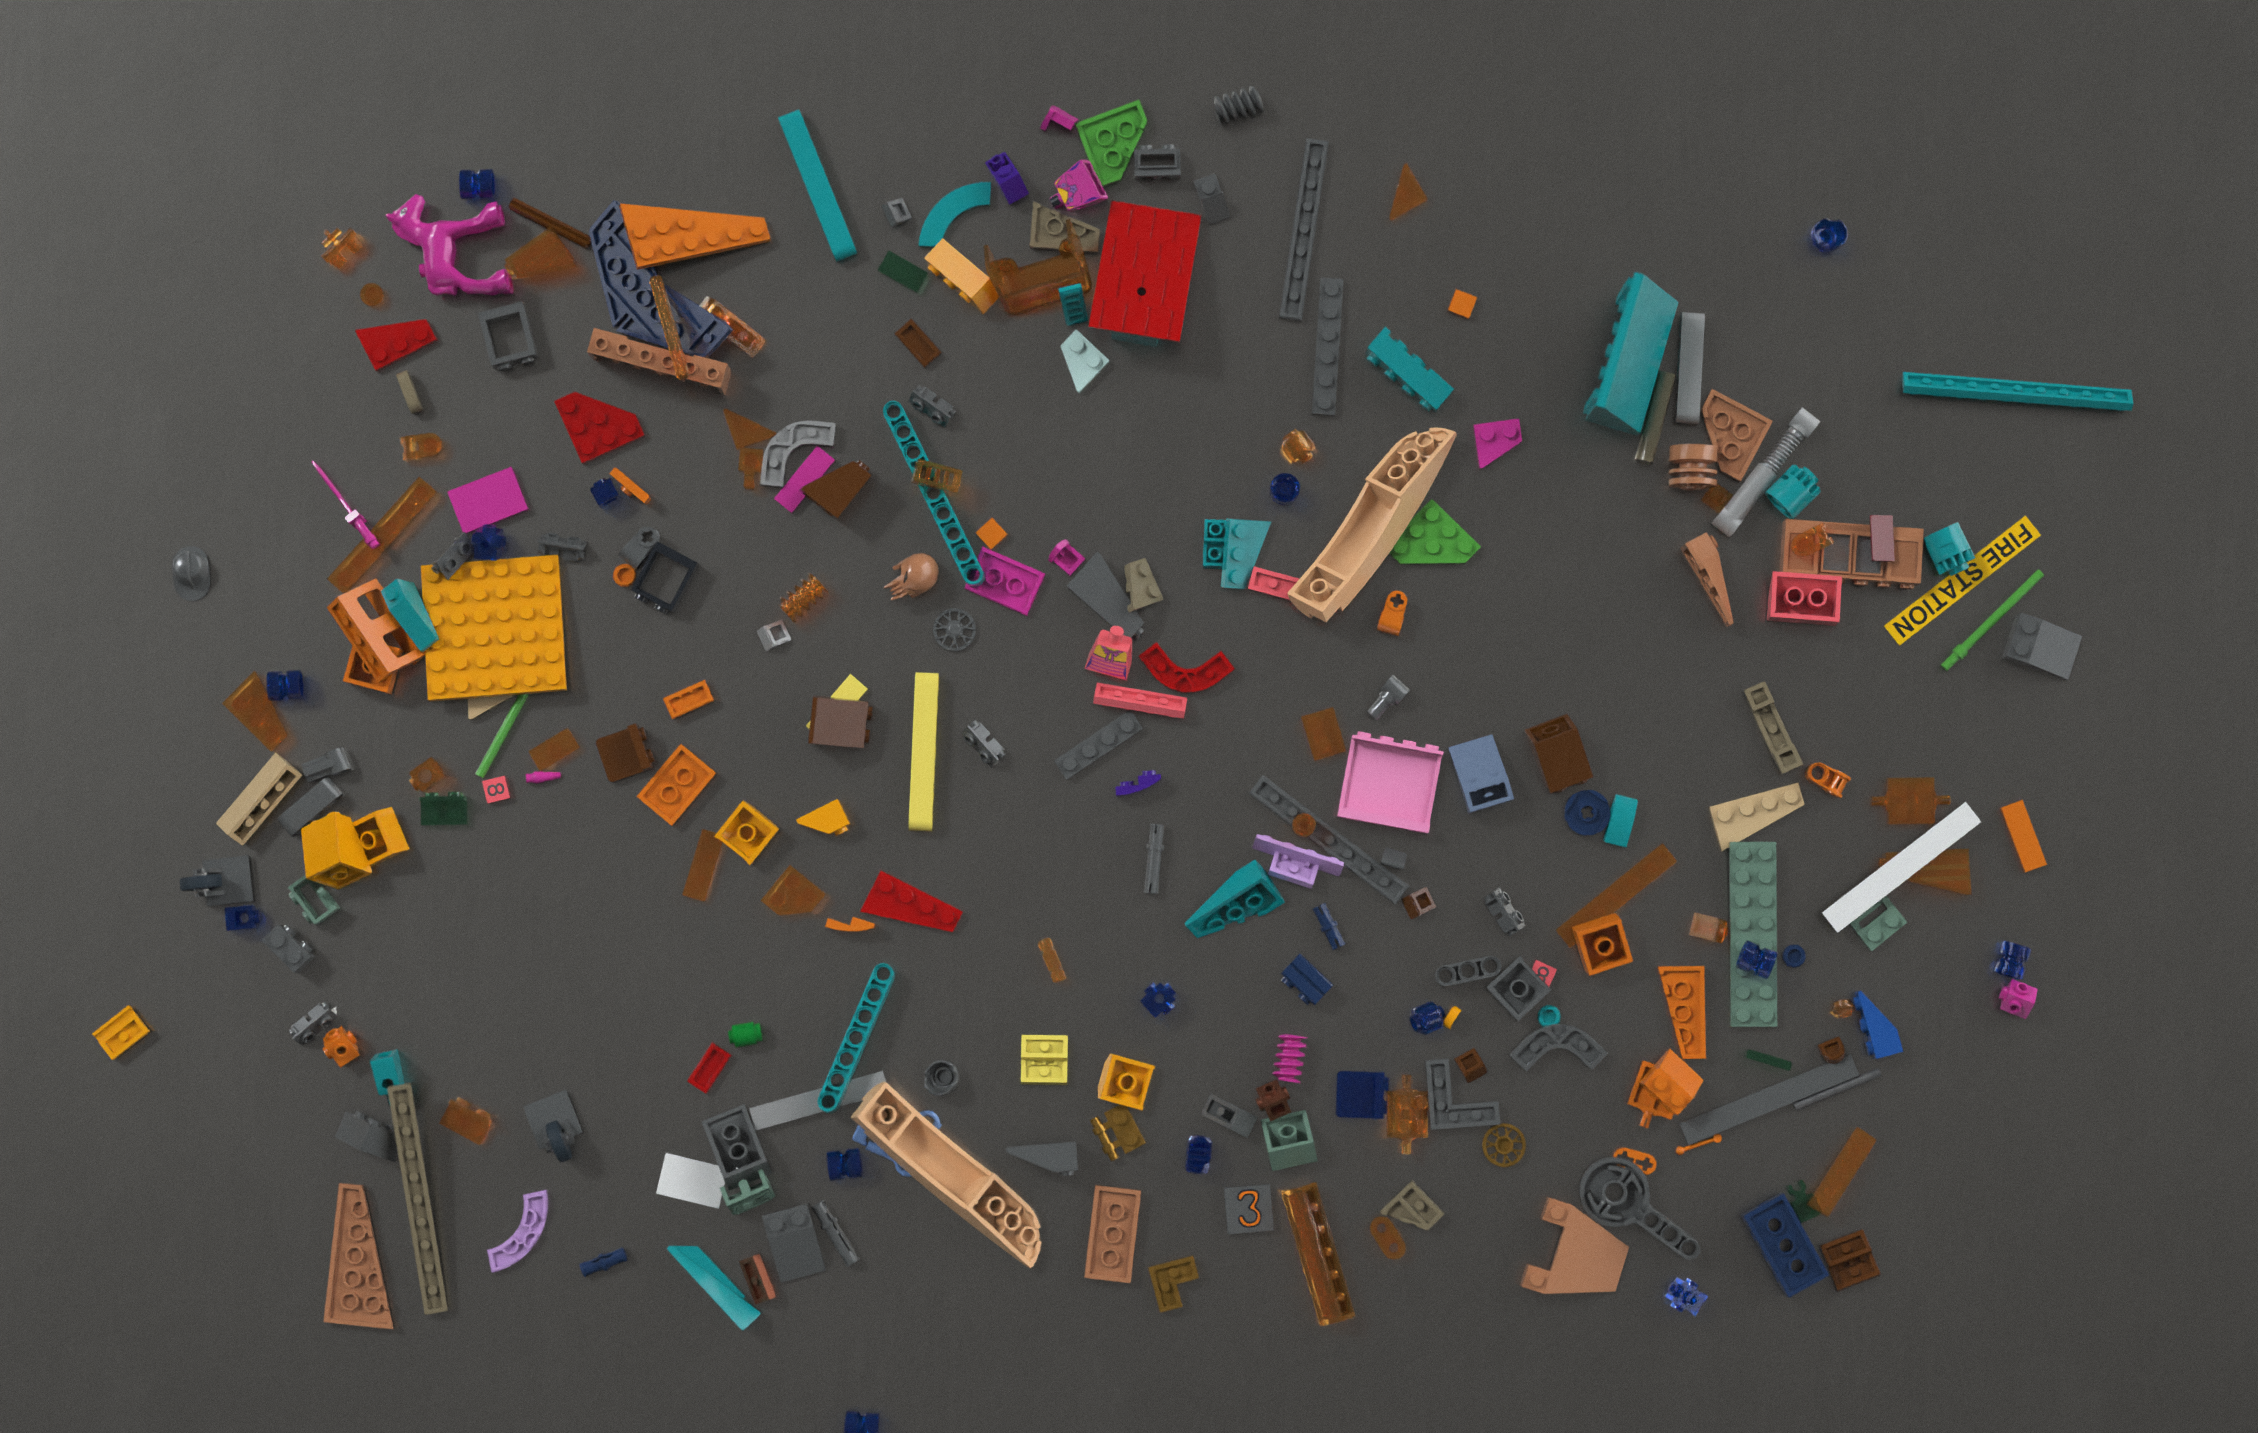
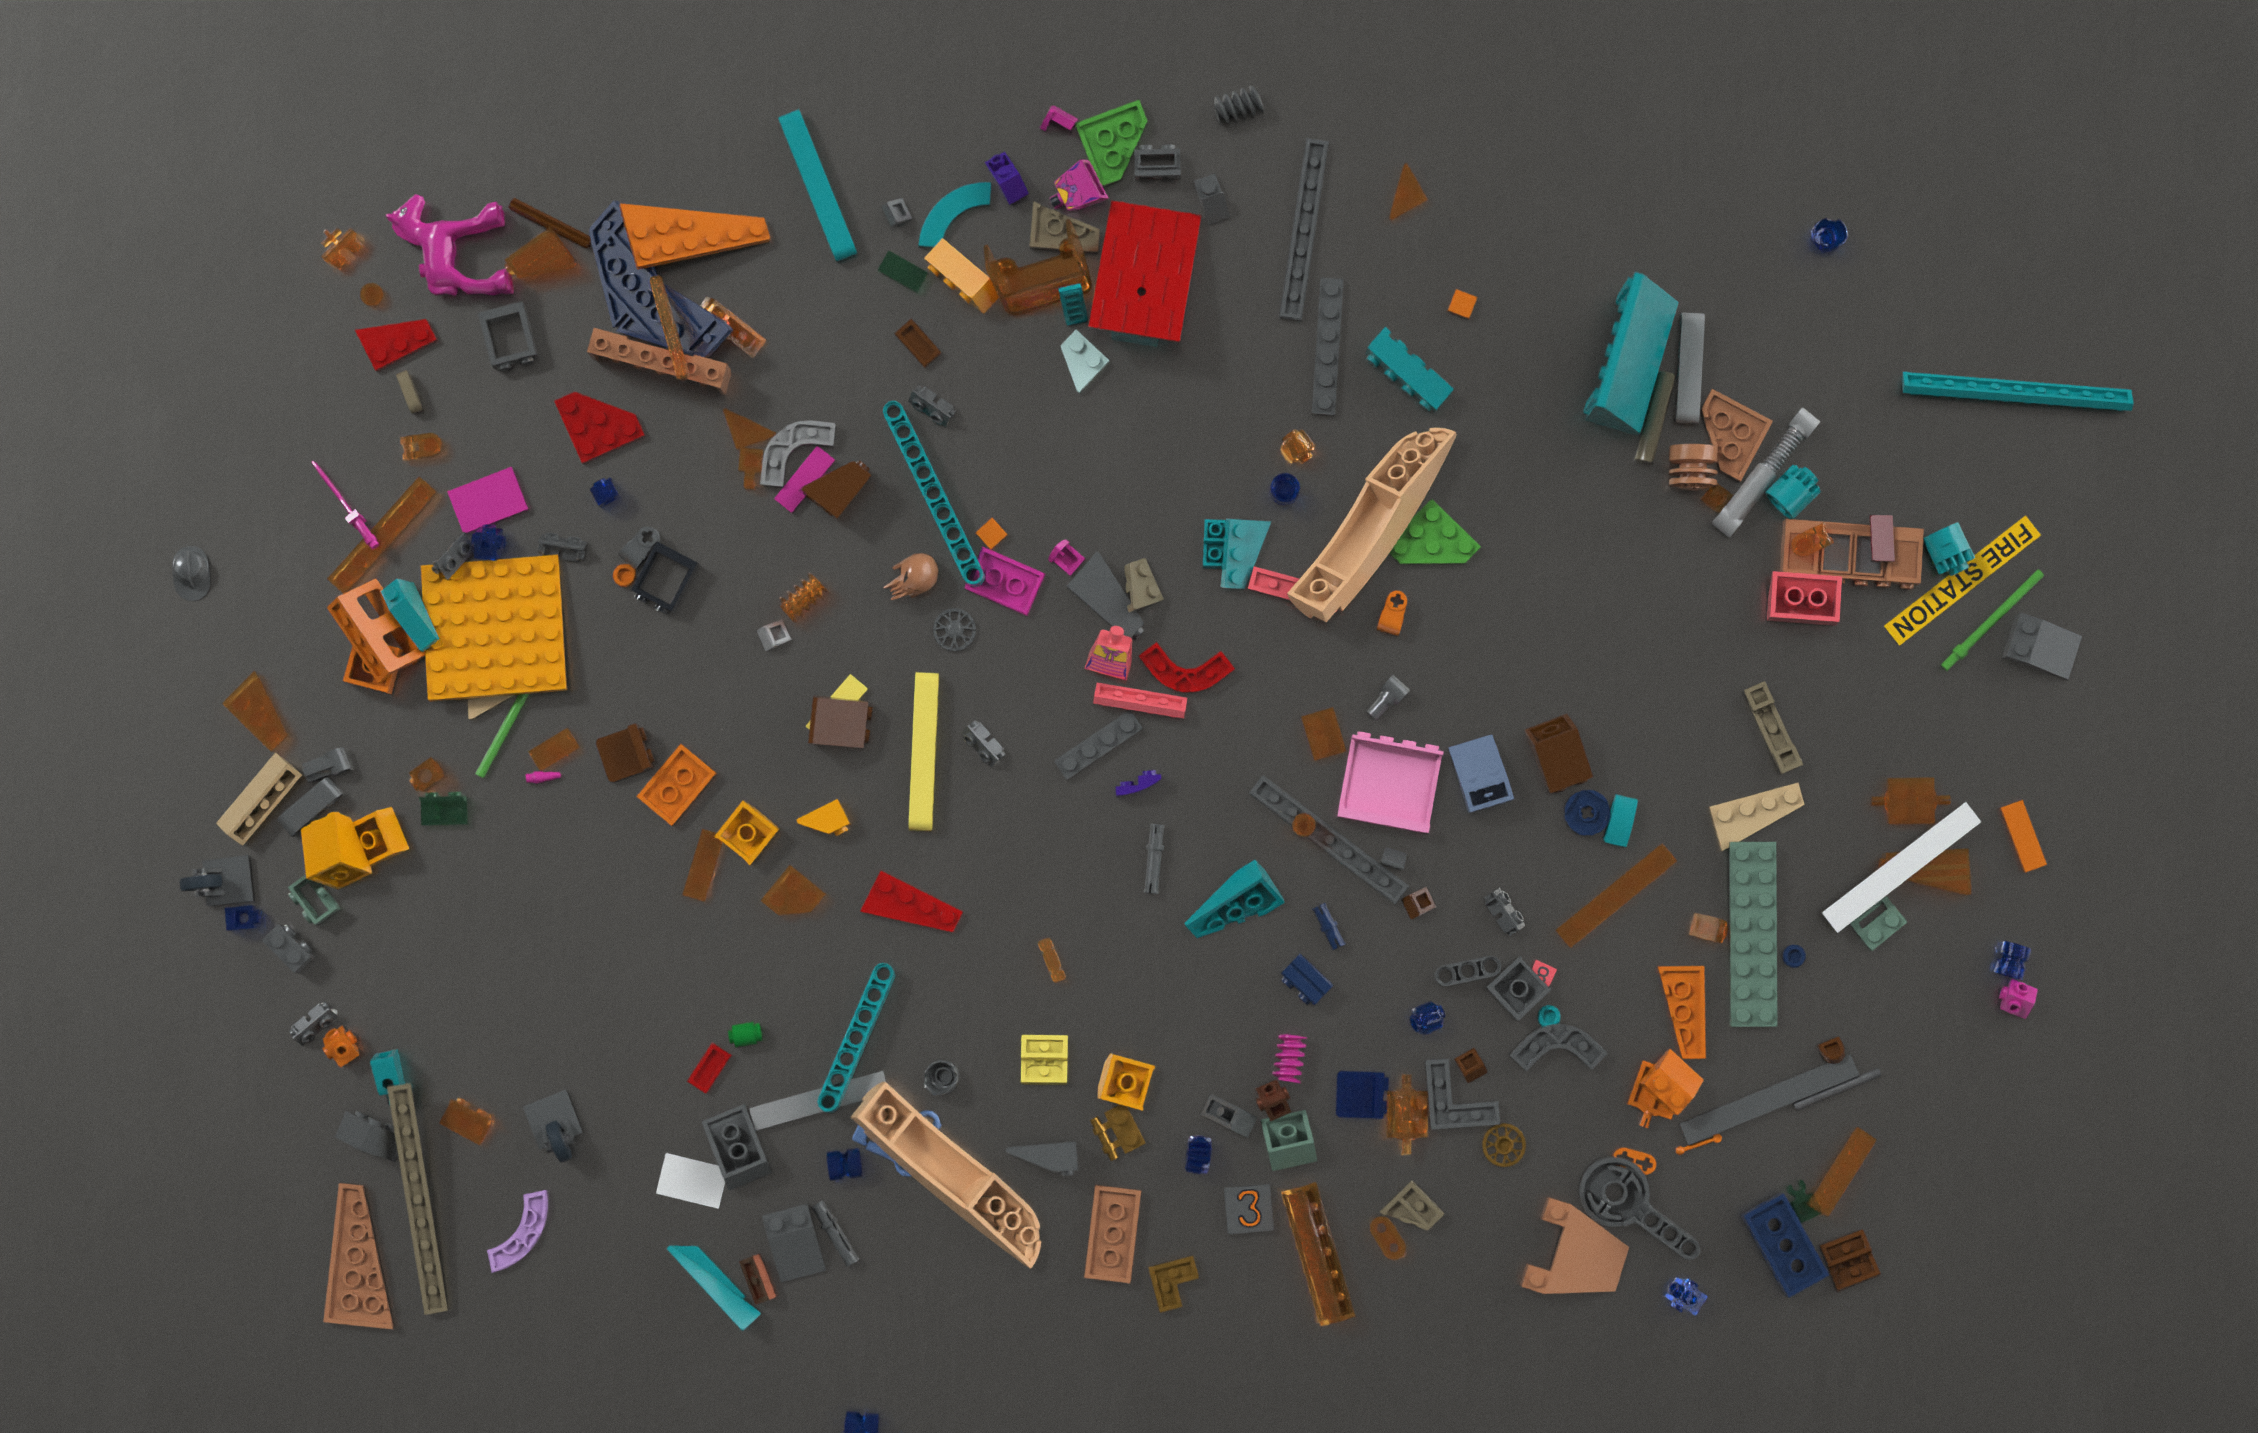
light orange plate [92,1005,150,1060] -> none
clear blue wheel [266,670,304,701] -> none
clear blue wheel [459,169,495,199] -> none
coral tile [482,776,511,804] -> none
dark blue pin [579,1247,628,1277] -> none
orange plate [609,468,652,505] -> none
orange plate [663,680,715,720] -> none
sand green window [720,1169,776,1215] -> none
orange slope [825,917,876,932] -> none
clear orange slope [911,459,963,493] -> none
clear blue brick [1140,982,1176,1018] -> none
lavender bracket [1252,834,1344,889] -> none
light orange tile [1443,1006,1462,1029] -> none
dark pink wing [1473,419,1522,469] -> none
orange brick [1572,913,1633,976] -> none
nougat wedge [1680,532,1734,627] -> none
clear blue wheel [1736,940,1778,980] -> none
clear green tile [1743,1049,1792,1071] -> none
orange piece [1805,762,1852,799] -> none
clear orange plate [1832,999,1856,1018] -> none
blue slope [1853,991,1903,1059] -> none

